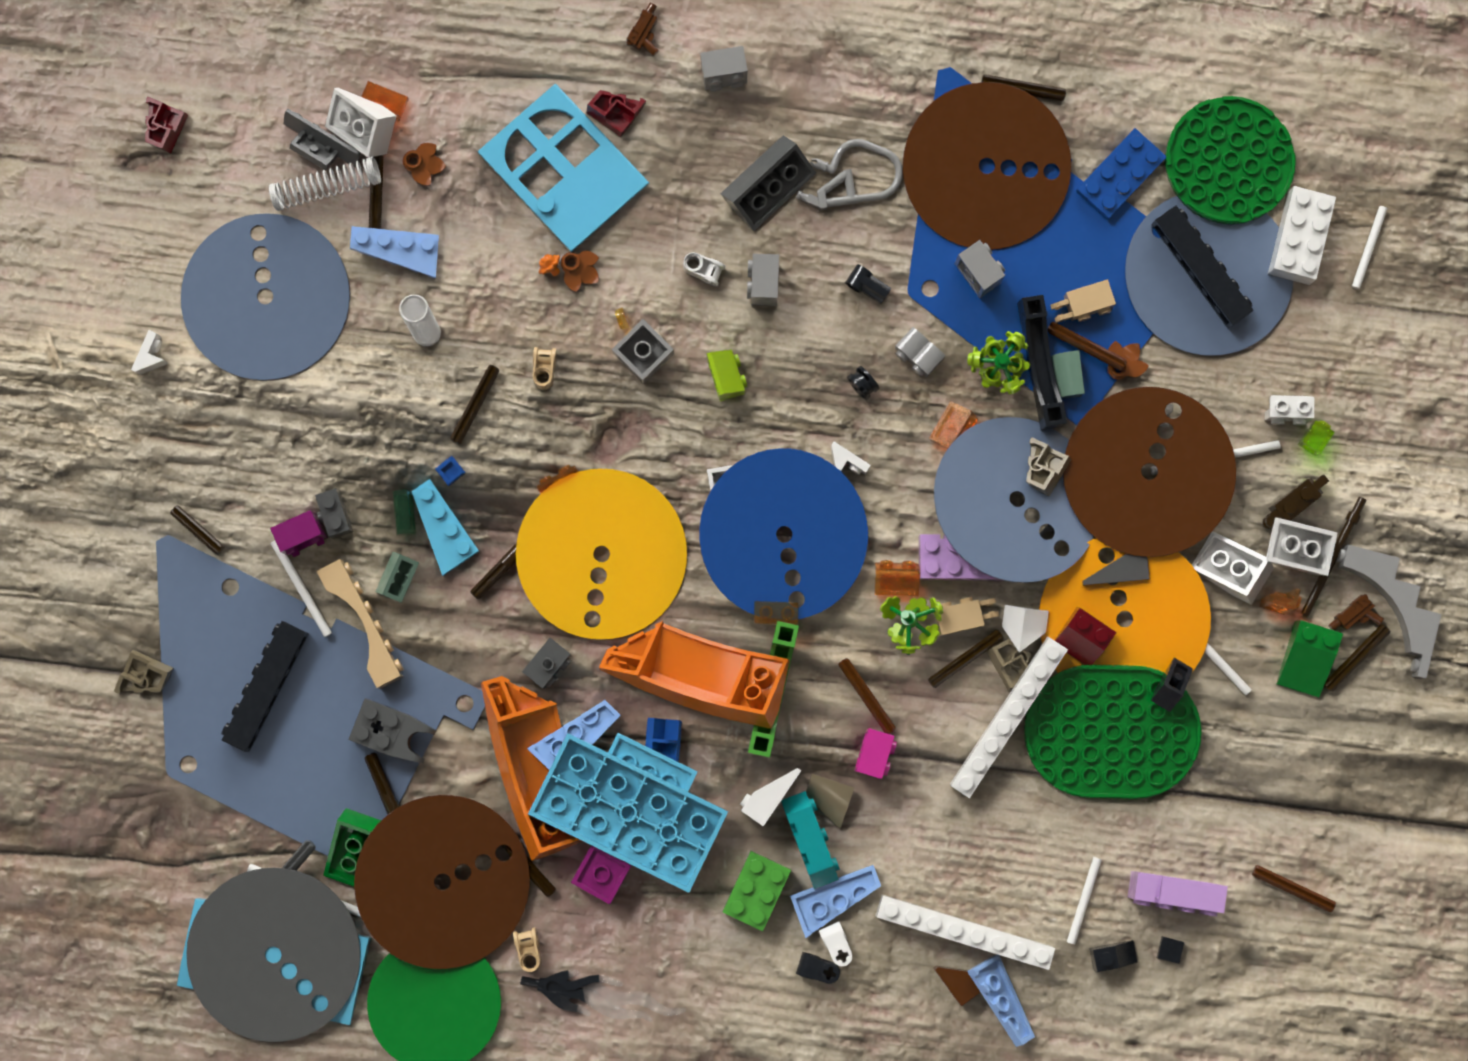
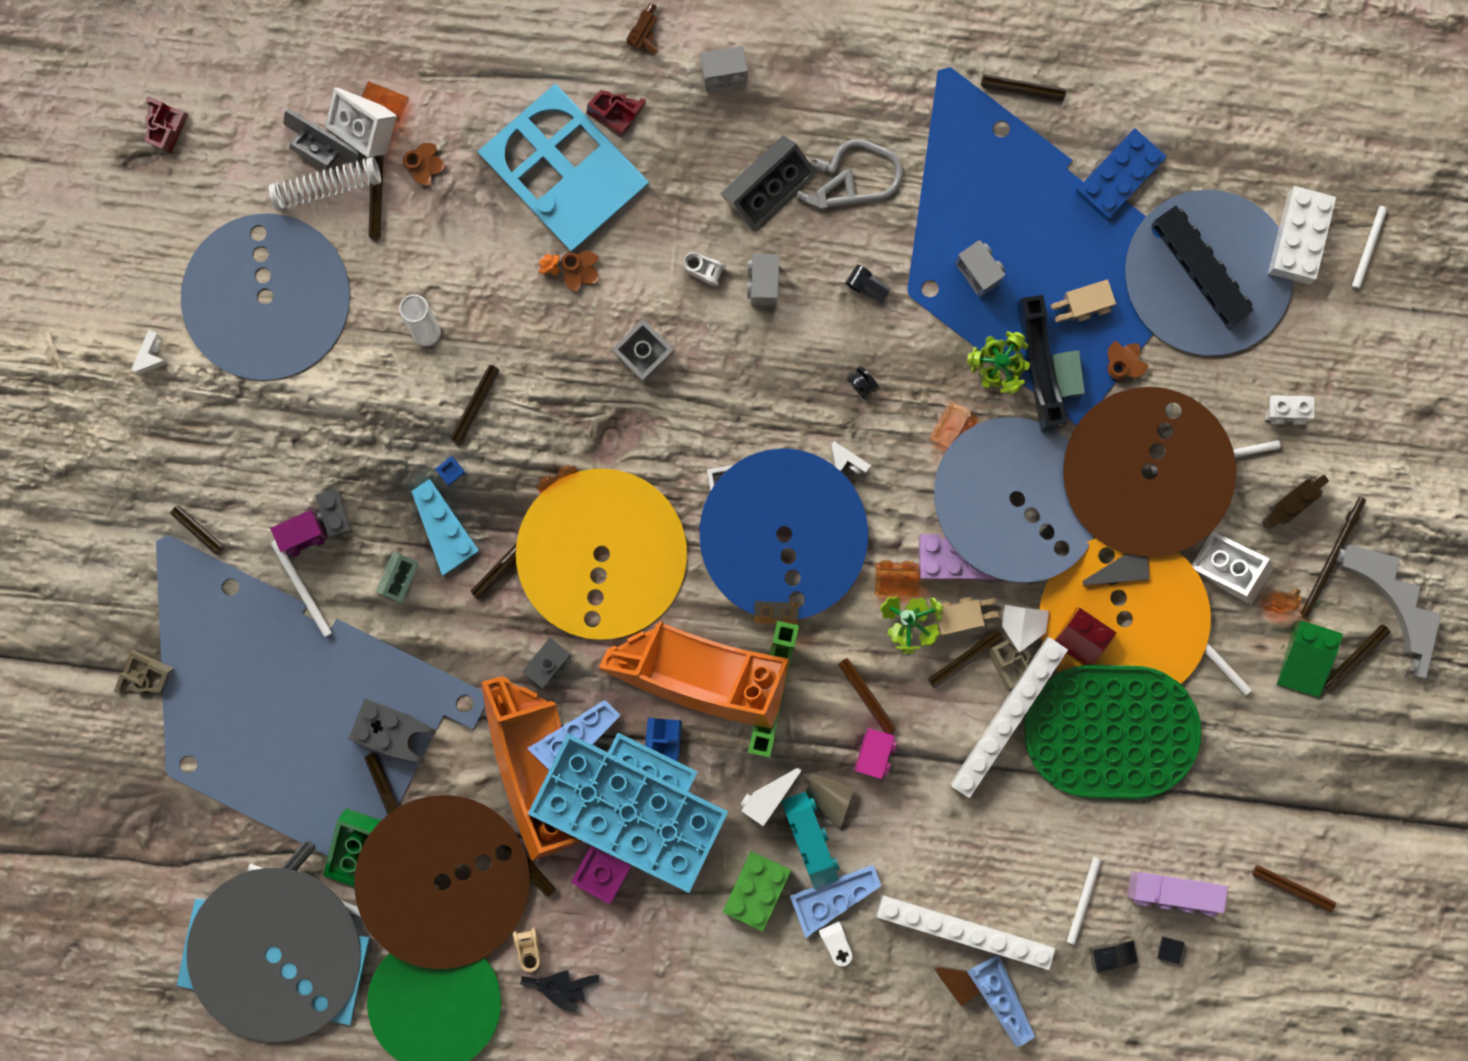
black brick [221,621,309,752] -> none
tan arch [316,559,404,689] -> none
light blue wing [350,226,439,279] -> none
clear green brick [392,489,416,536] -> none
tan piece [533,347,557,390] -> none
clear yellow tile [615,307,630,330] -> none
lime slope [707,349,748,402] -> none
black piece [796,952,840,984] -> none
light grey brick [895,327,945,377] -> none
reddish brown piece [903,82,1071,250] -> none
dark tan slope [1026,437,1071,497] -> none
reddish brown axle [1047,322,1127,371] -> none
black slope [1151,658,1193,712] -> none
green tile [1165,96,1296,224] -> none
white slope [1265,517,1338,576] -> none
clear neon green brick [1297,420,1335,456] -> none
reddish brown piece [1328,594,1384,631] -> none

